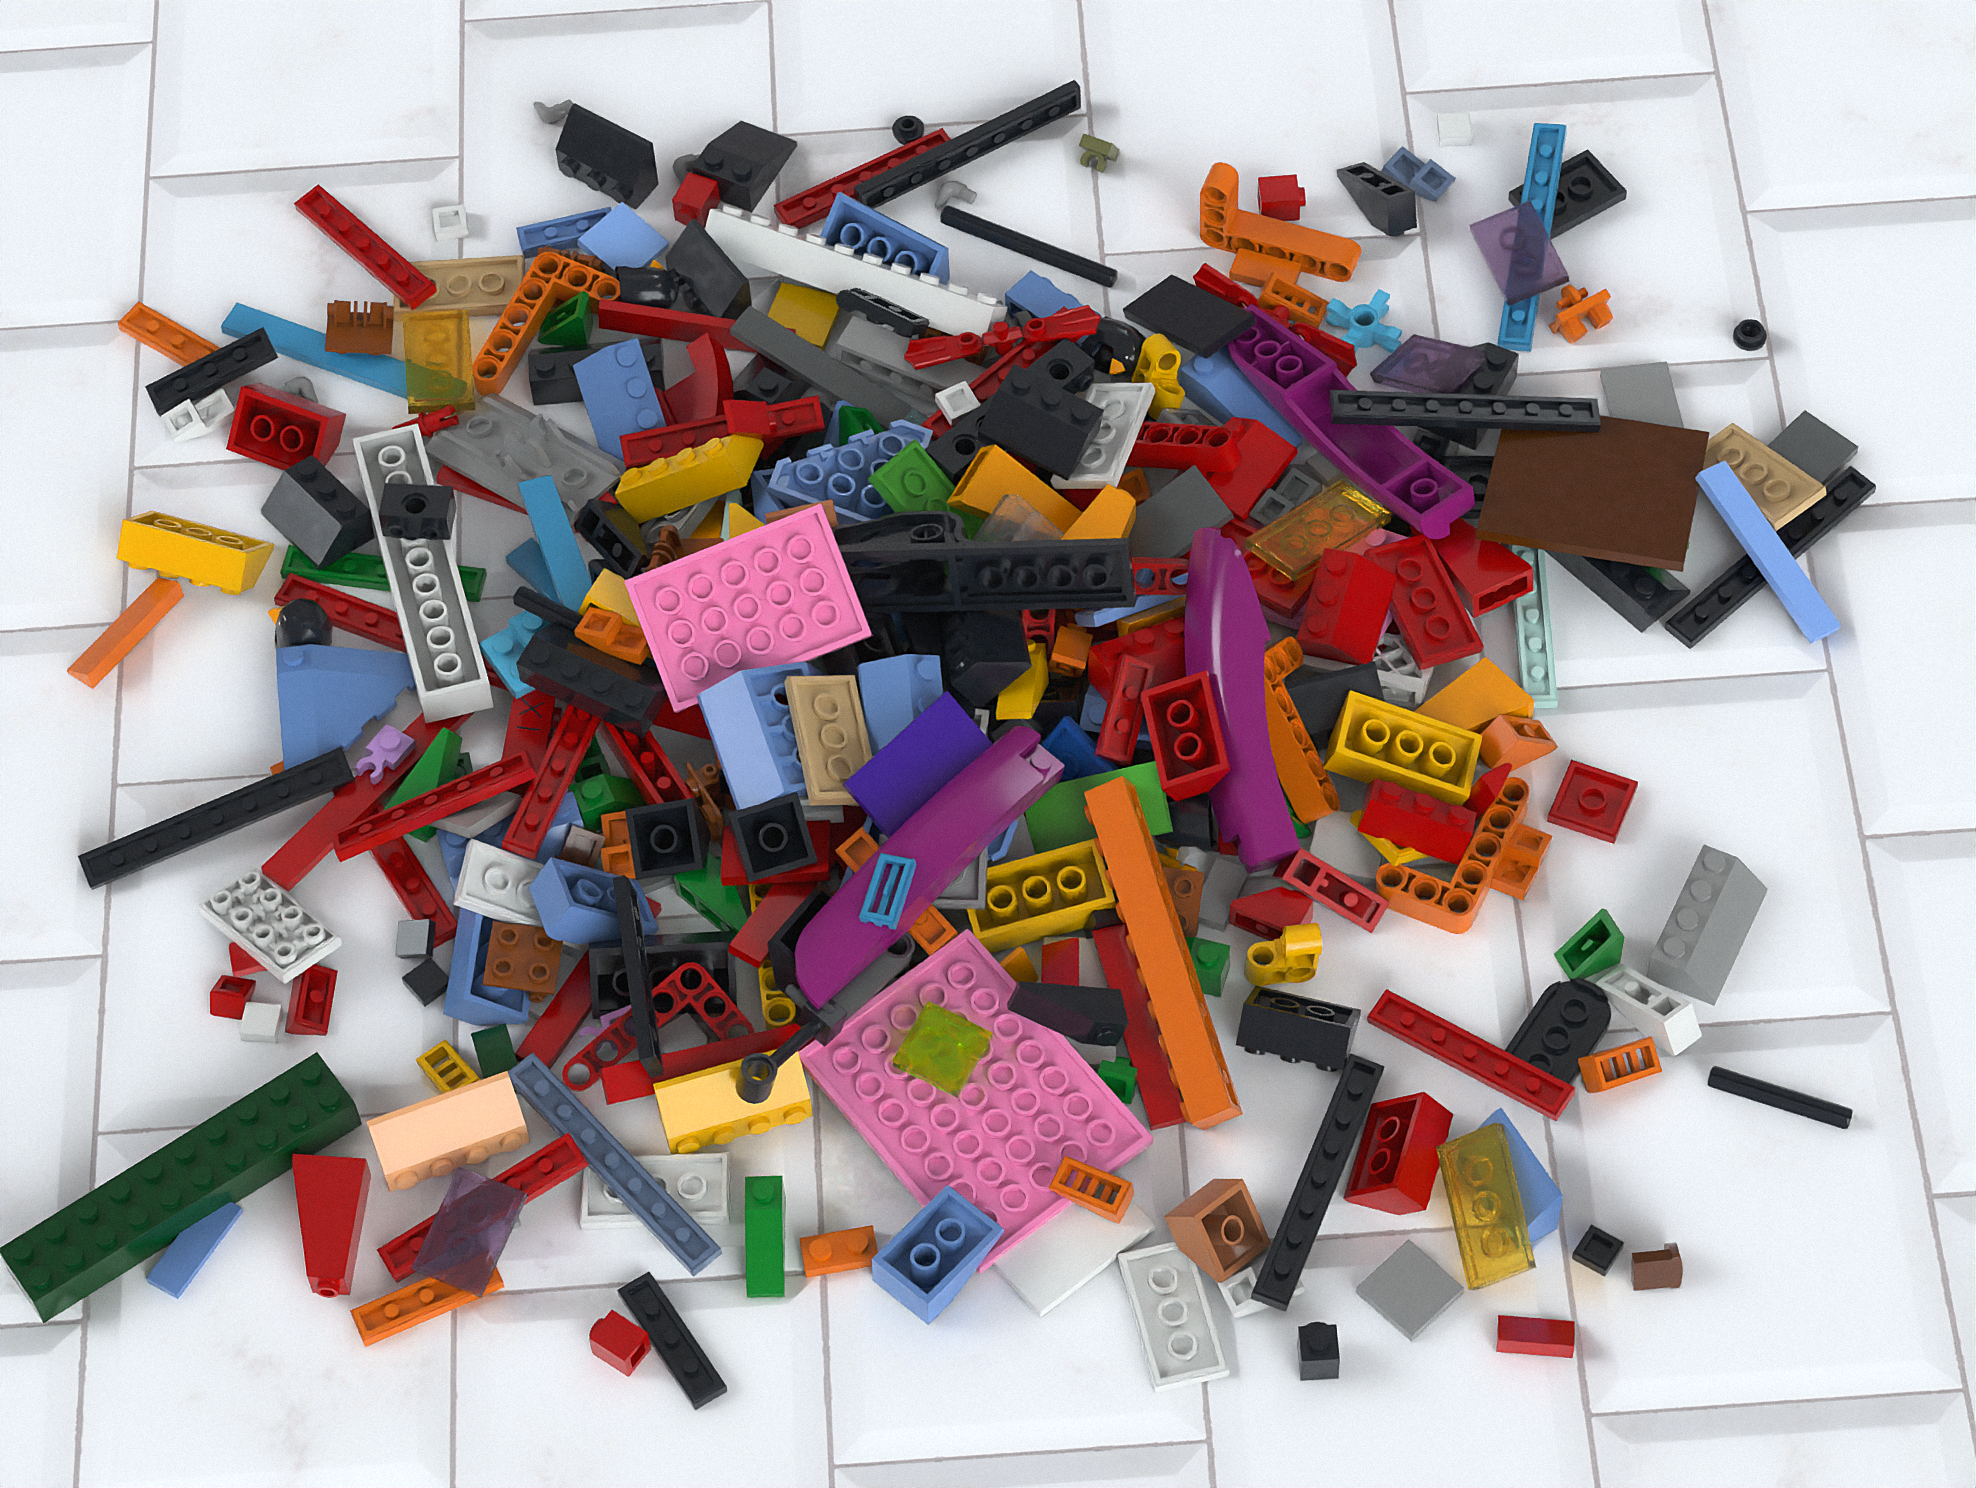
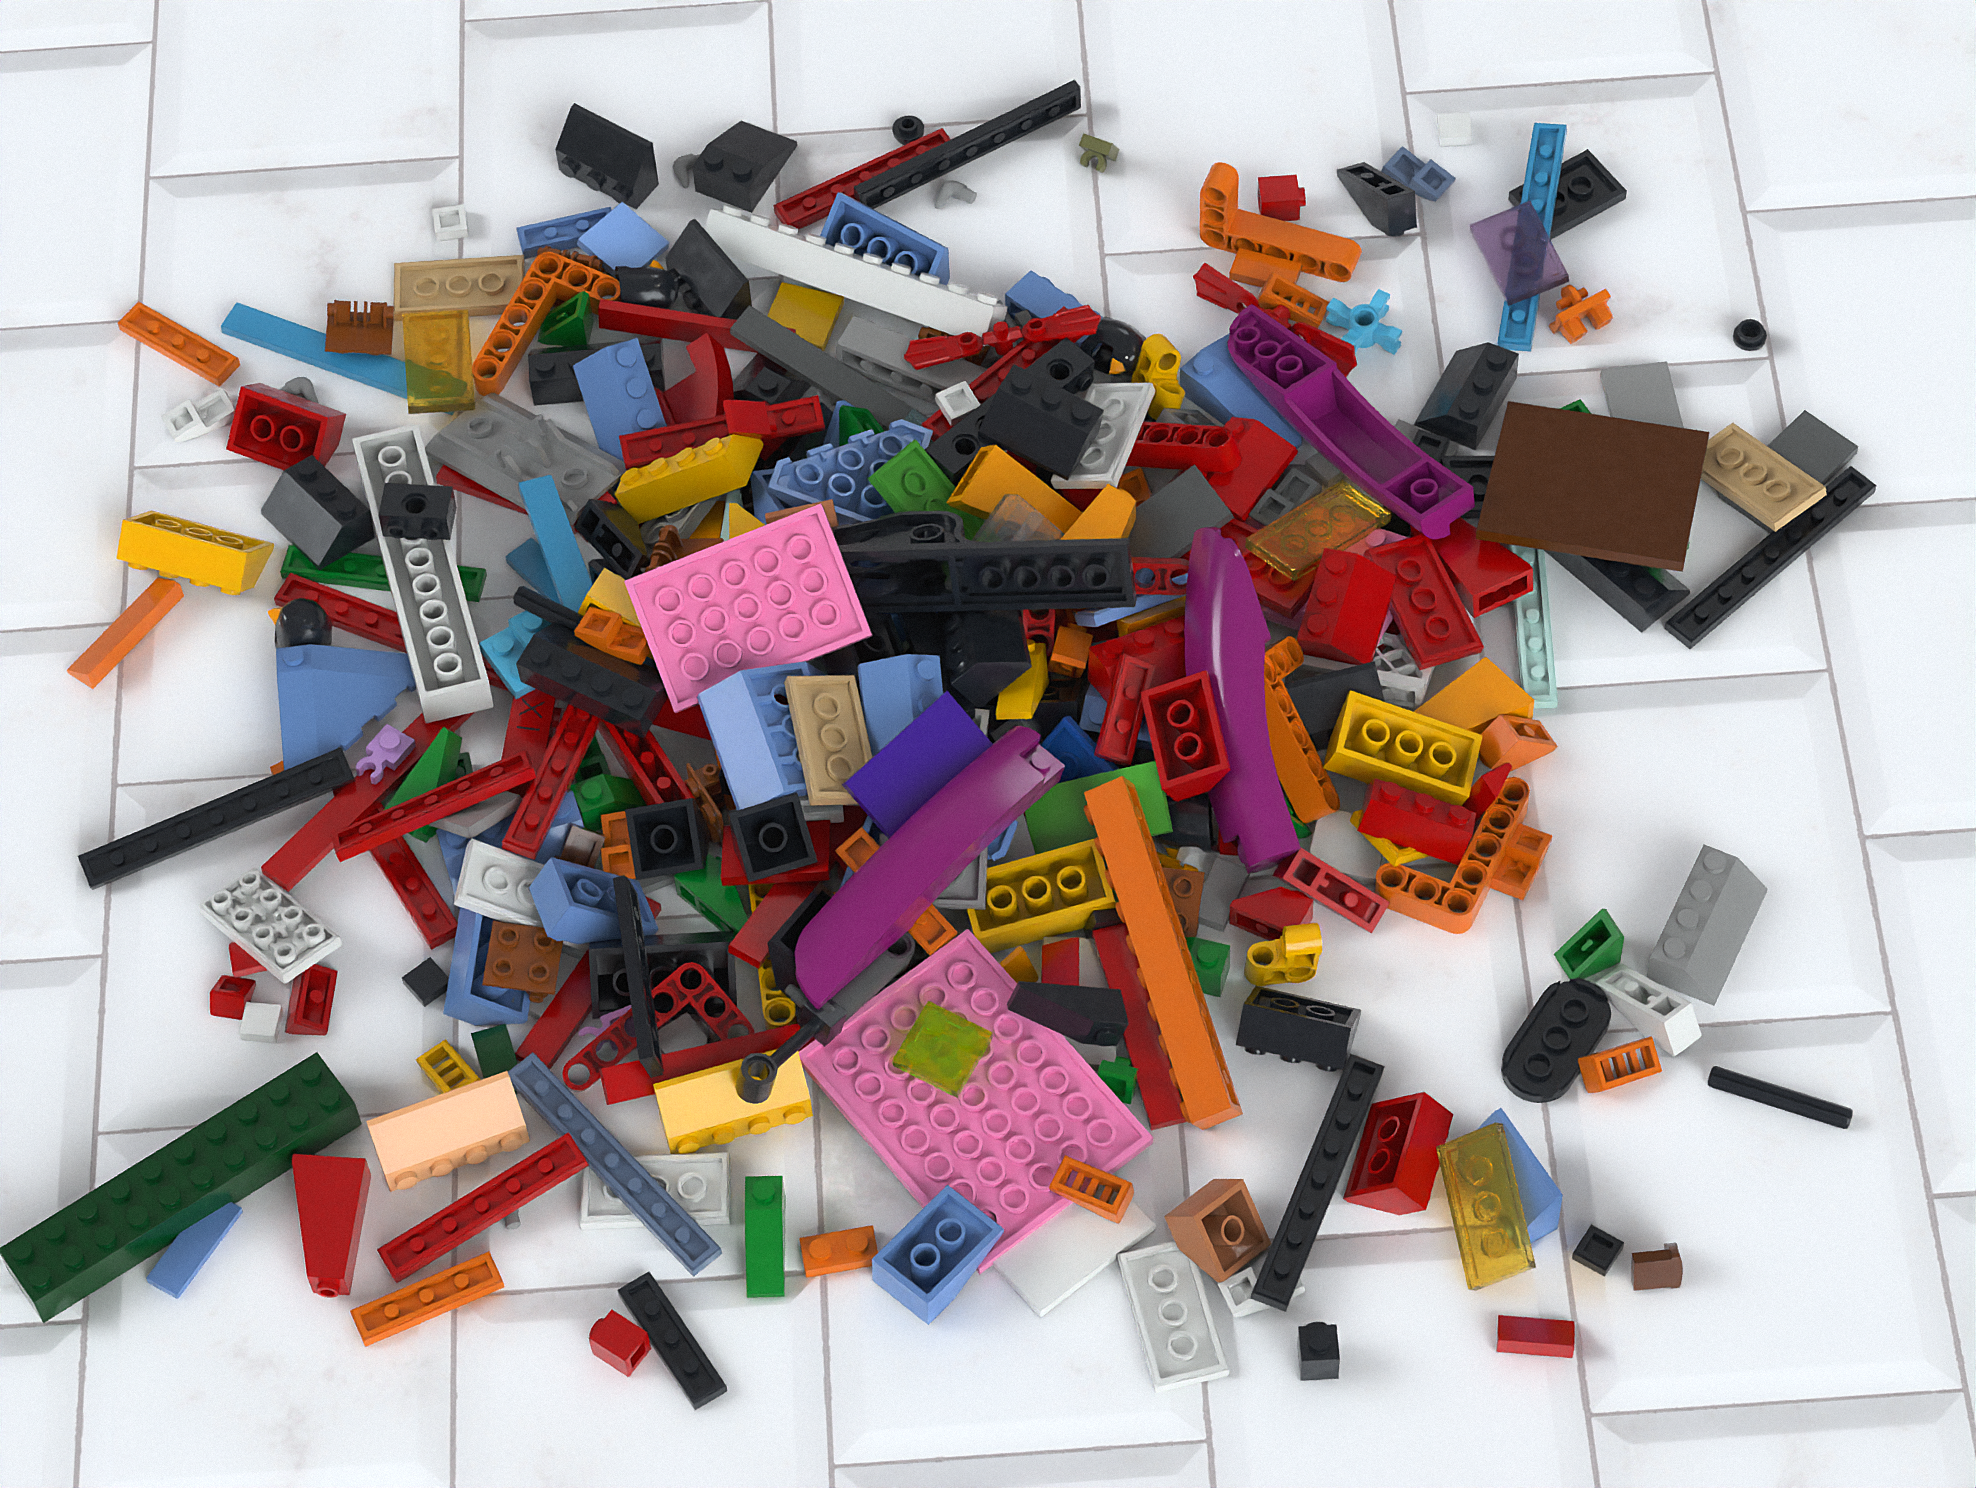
black tile [145,327,279,417] -> none
red tile [294,184,437,311] -> none
red axle [392,404,459,438] -> none
tile [395,919,436,959] -> none
clear purple tile [412,1167,528,1298] -> none
light grey animal [533,99,573,123] -> none
red brick [672,172,720,229] -> none
black hinge [836,288,930,338] -> none
dark azure tile [859,853,917,930] -> none
black axle [940,205,1118,288] -> none
black tile [1123,274,1256,359] -> none
black tile [1328,390,1601,432] -> none
light grey tile [1356,1239,1464,1342] -> none
red tile [1367,989,1575,1121] -> none
clear purple tile [1370,334,1486,394] -> none
red tile [1547,760,1638,844] -> none
light blue tile [1695,461,1841,644] -> none

